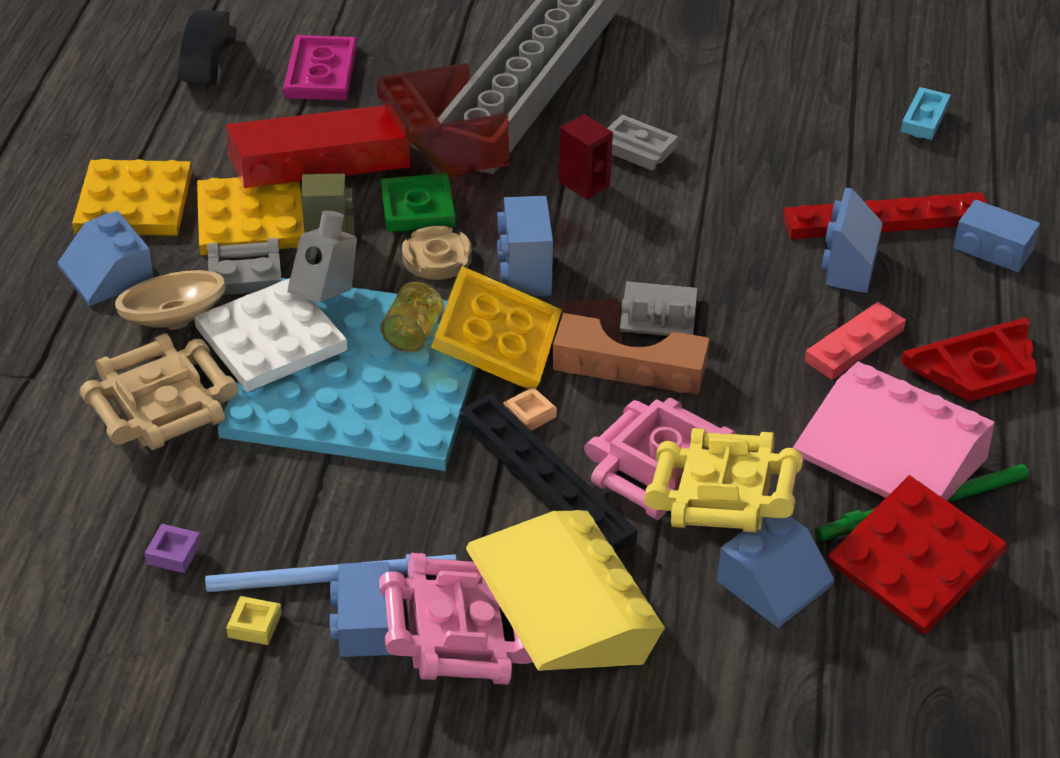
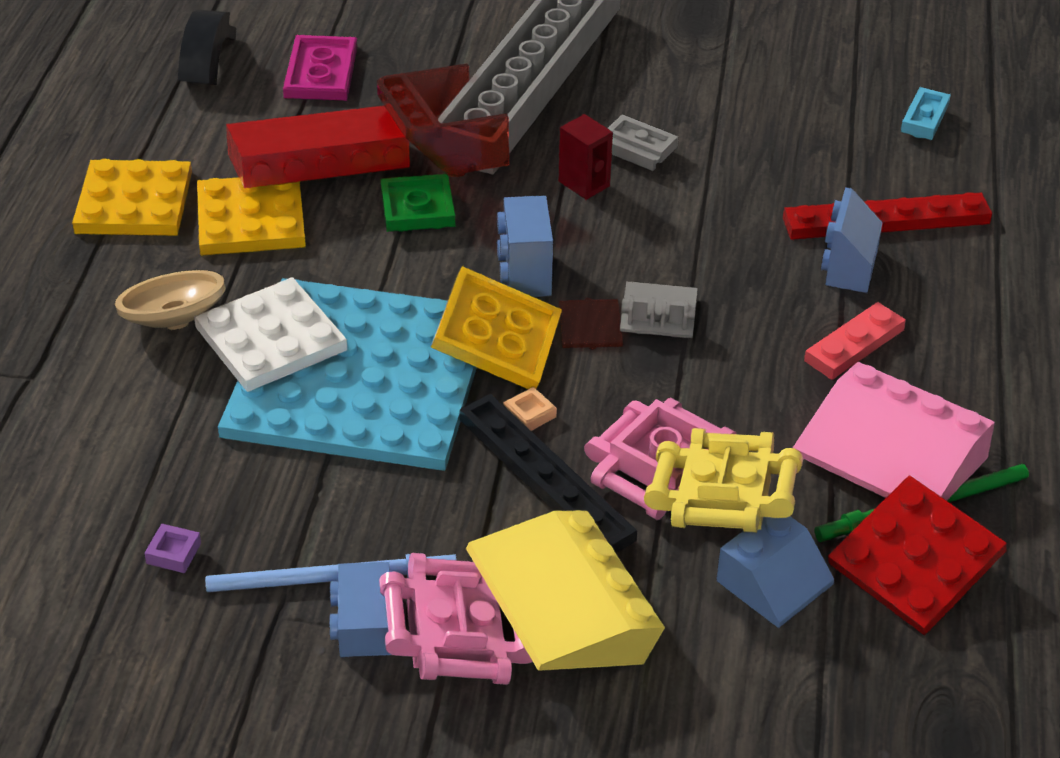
medium blue slope [58,210,154,306] -> none
tan brick [79,333,239,450] -> none
light grey plate [207,238,281,295] -> none
light yellow tile [226,596,282,645] -> none
light grey torso [287,211,357,303] -> none
olive brick [301,174,355,236] -> none
clear yellow wheel [380,282,444,352] -> none
tan tile [402,226,471,280] -> none
nougat arch [553,313,709,395] -> none
red wing [901,317,1037,402] -> none
medium blue brick [953,200,1040,272] -> none

